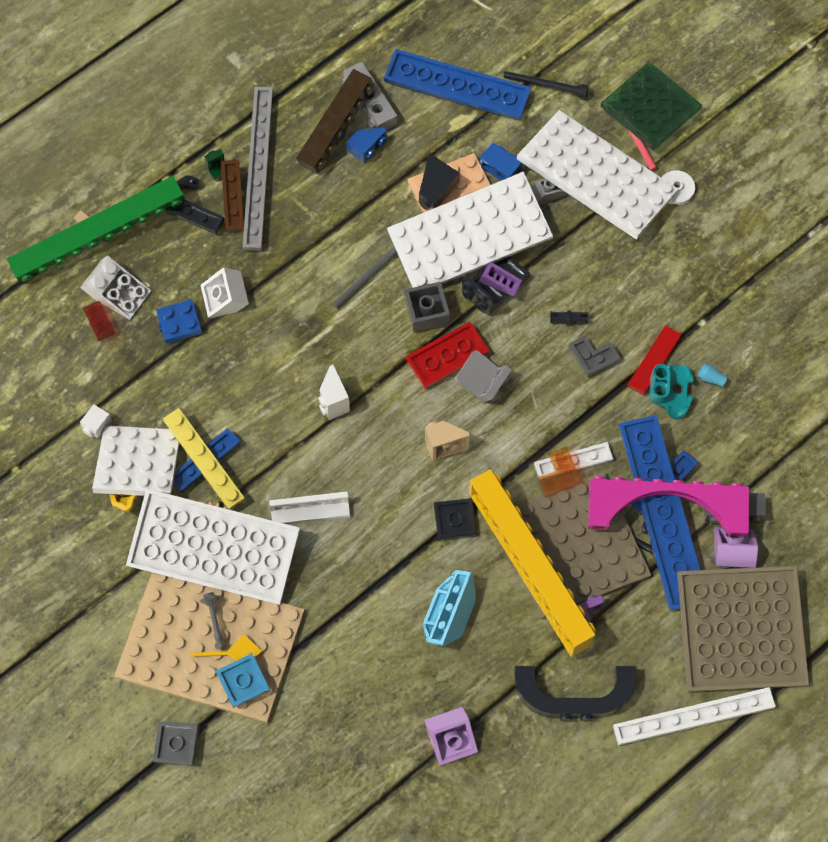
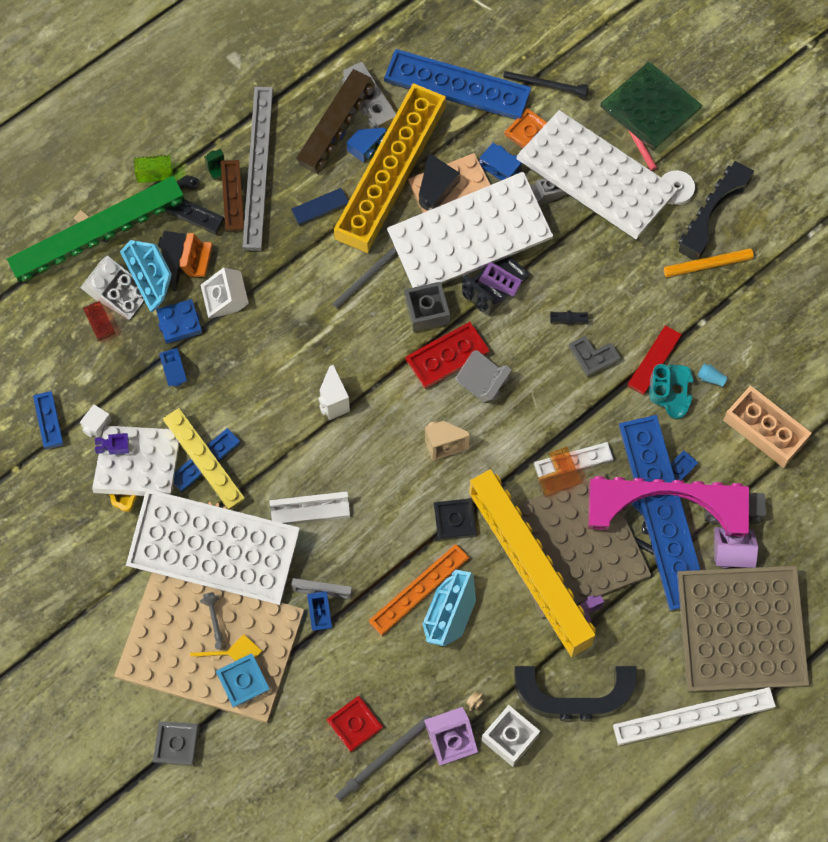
none -> blue plate [33,391,64,450]
none -> dark purple plate [95,433,129,455]
none -> medium azure wedge [120,240,172,312]
none -> clear neon green brick [134,154,173,183]
none -> black slope [158,231,187,291]
none -> blue slope [159,348,187,386]
none -> orange bracket [180,233,213,277]
none -> dark blue tile [291,188,349,226]
none -> light grey tile [292,578,352,600]
none -> blue slope [307,591,332,631]
none -> red tile [326,696,383,753]
none -> yellow brick [334,83,446,253]
none -> dark grey bar [335,715,430,802]
none -> orange tile [369,544,469,636]
none -> tan plate [466,691,484,711]
none -> white brick [482,705,540,767]
none -> orange tile [504,108,547,149]
none -> light orange axle [664,248,754,277]
none -> black arch [678,161,754,260]
none -> light nougat brick [723,385,811,468]

